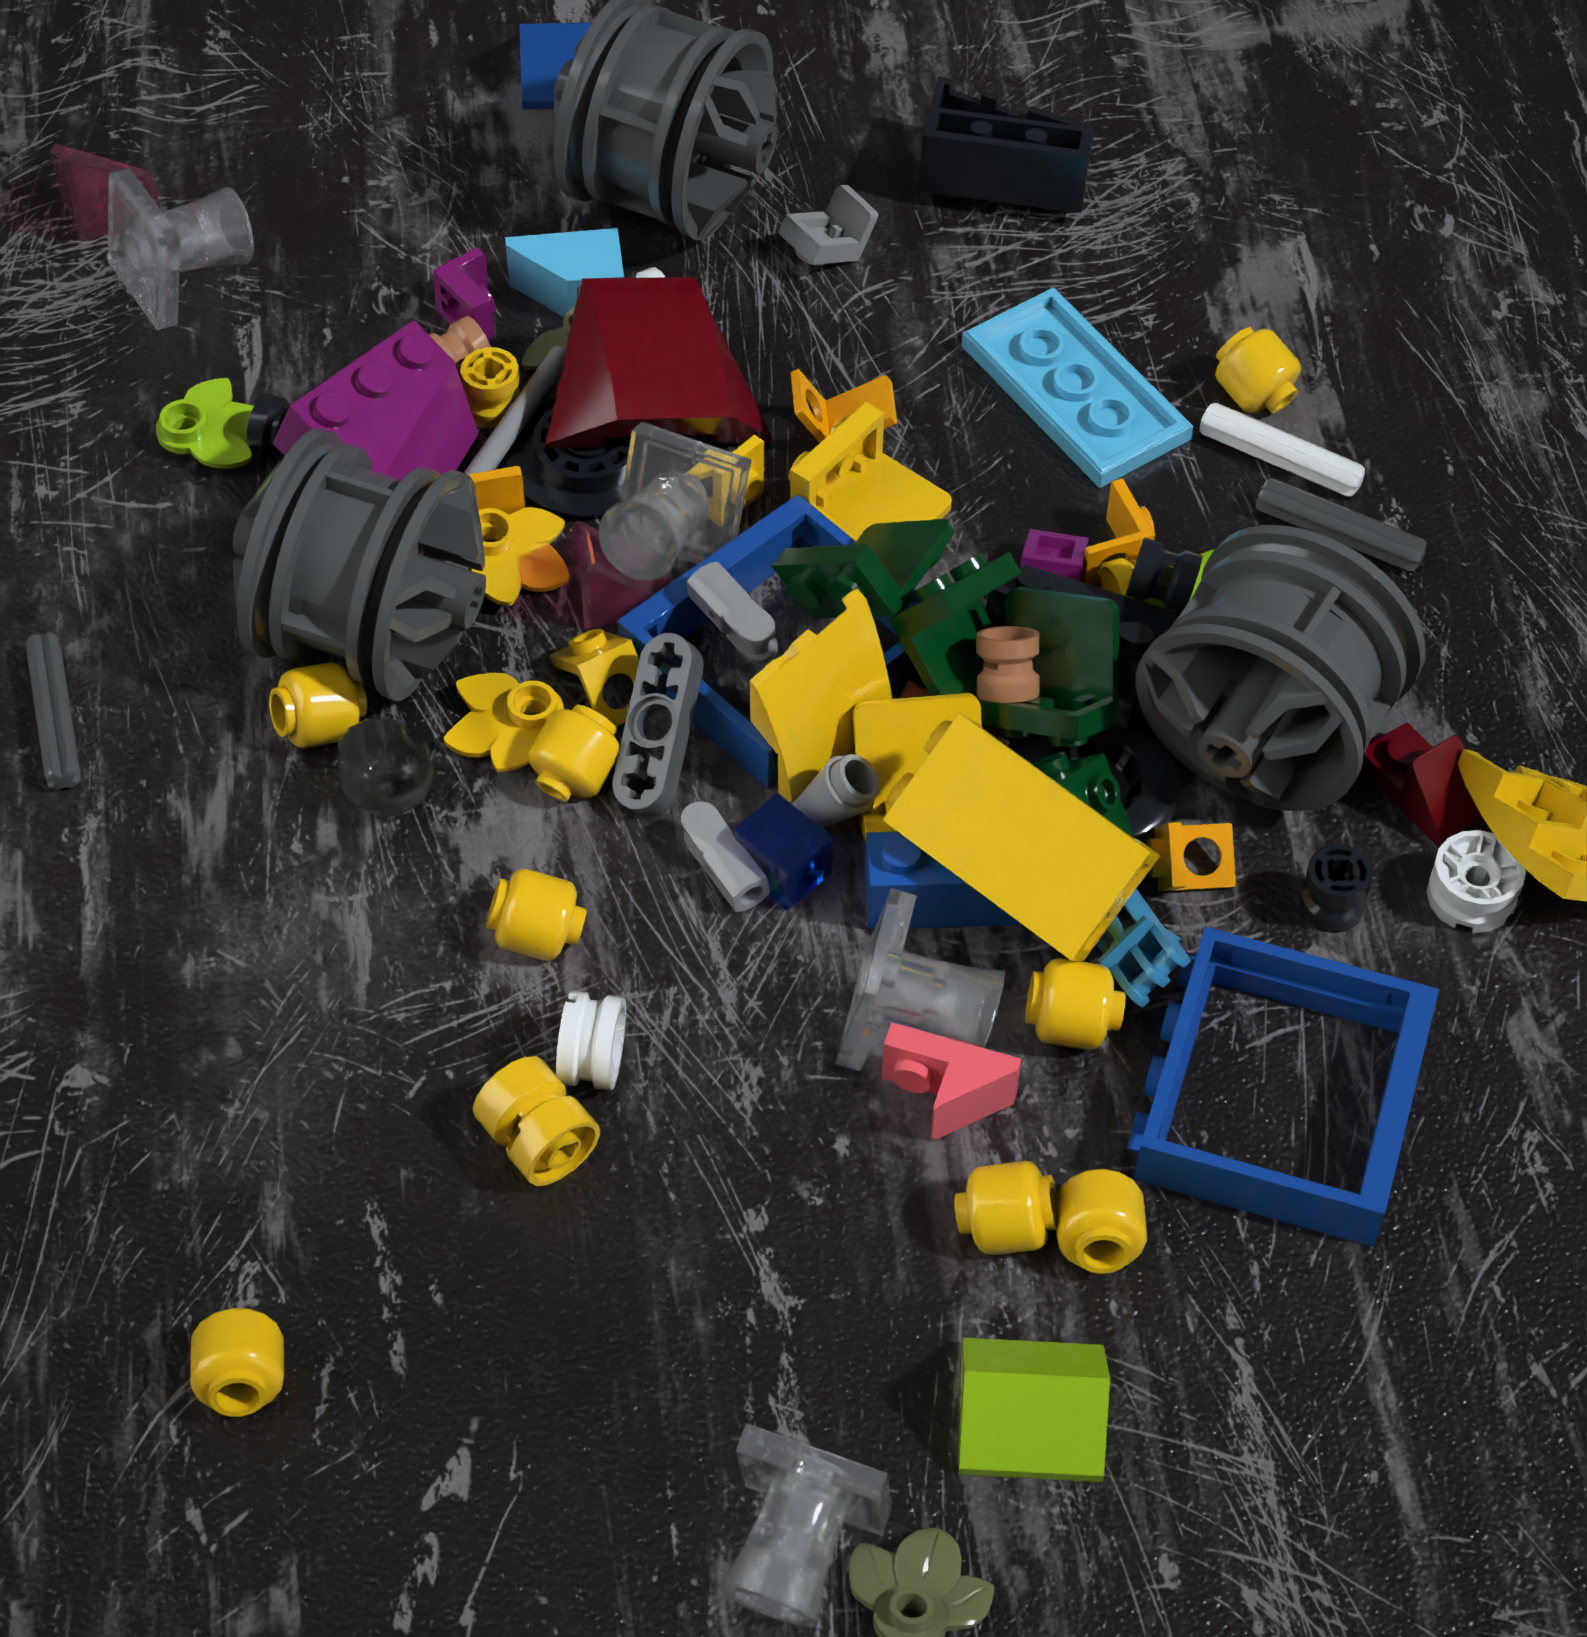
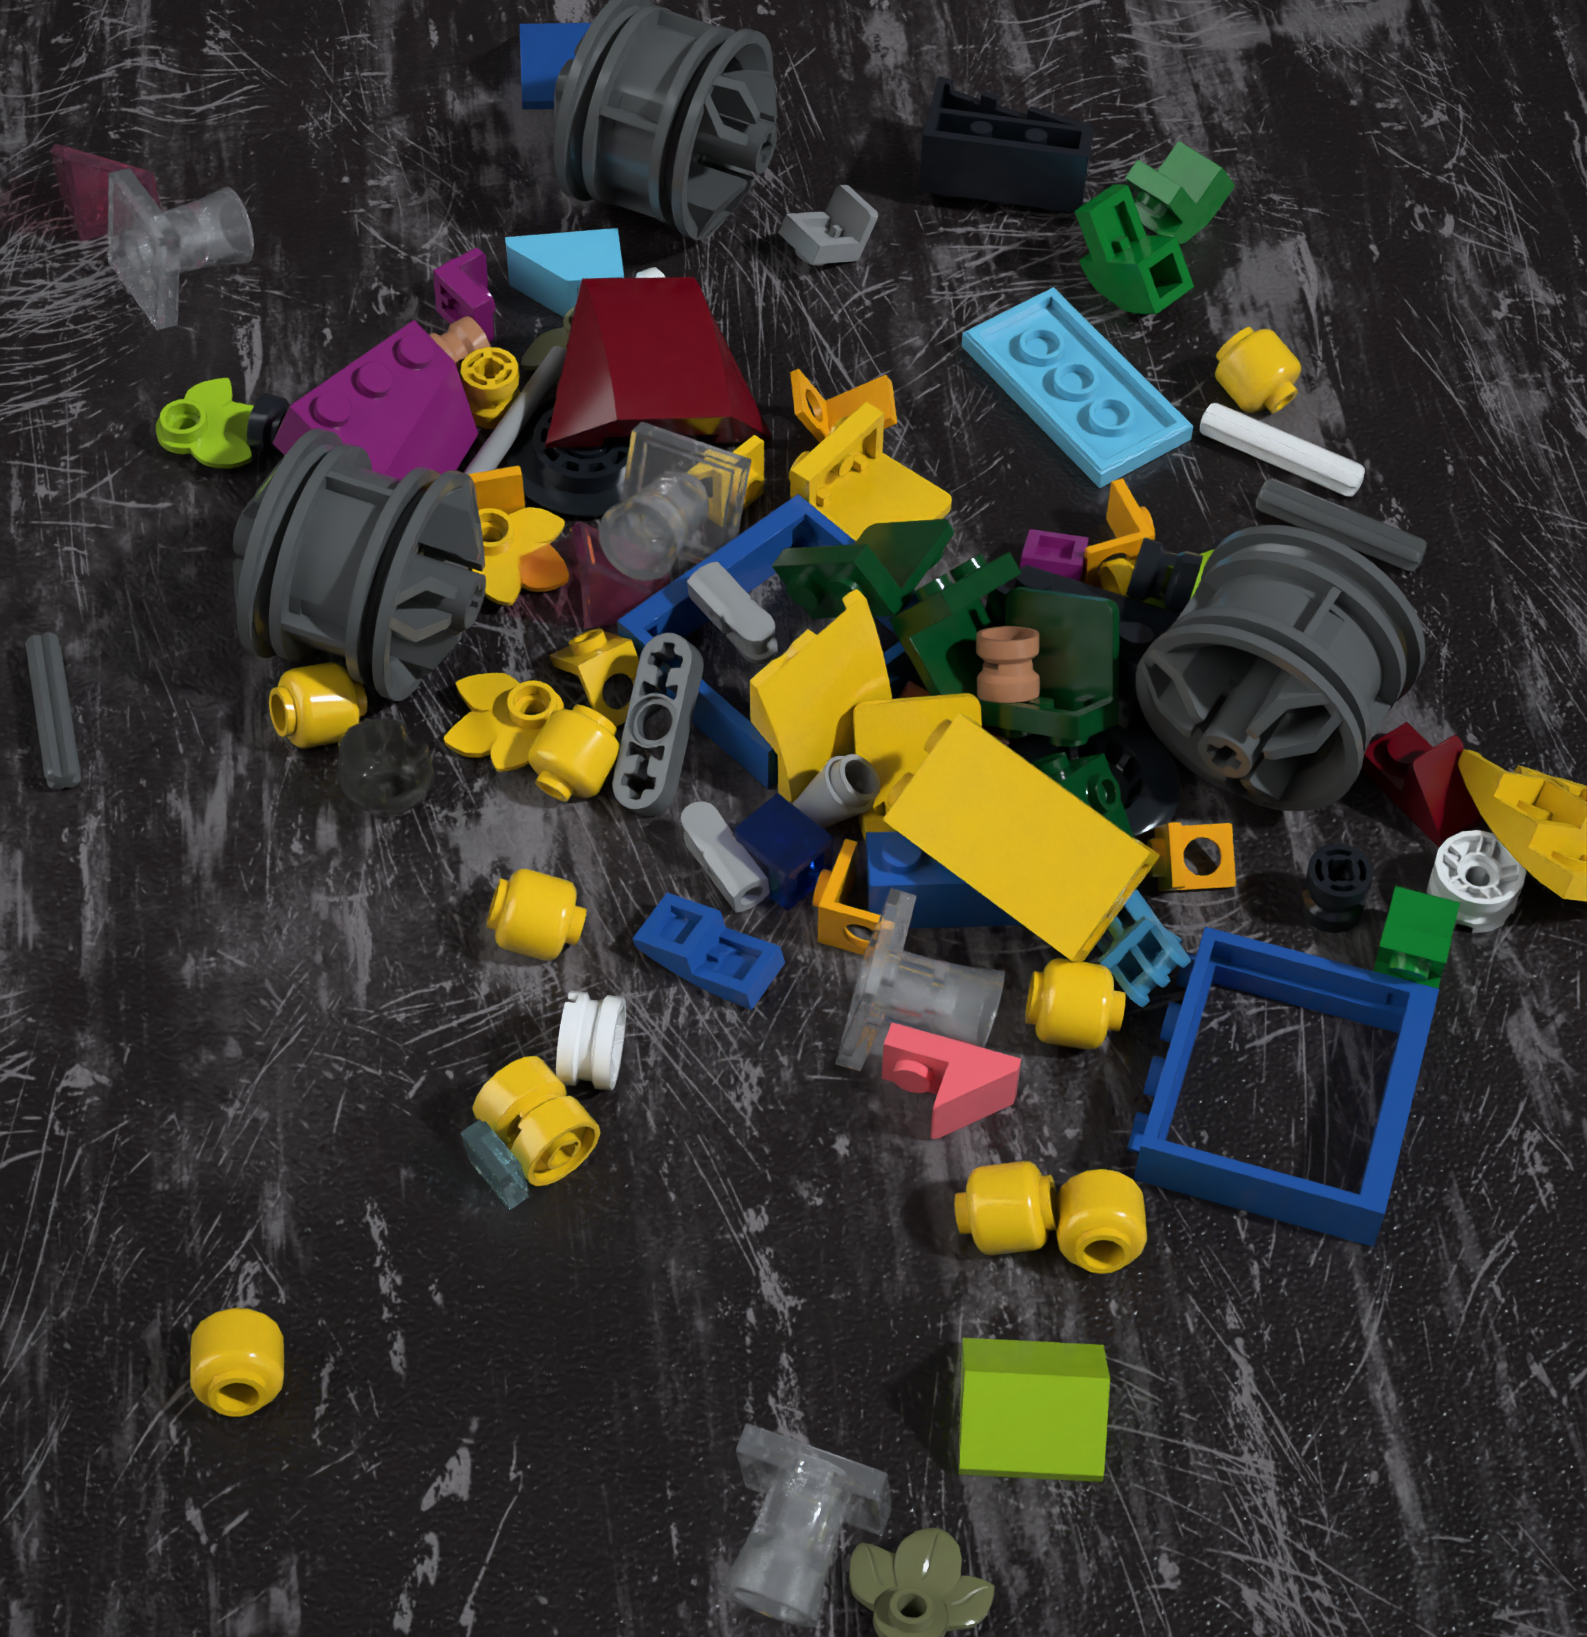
none -> clear light blue tile [461,1119,529,1211]
none -> blue slope [633,893,785,1010]
none -> light orange bracket [813,839,896,963]
none -> green brick [1075,184,1194,315]
none -> green brick [1125,141,1235,244]
none -> green brick [1373,886,1460,988]

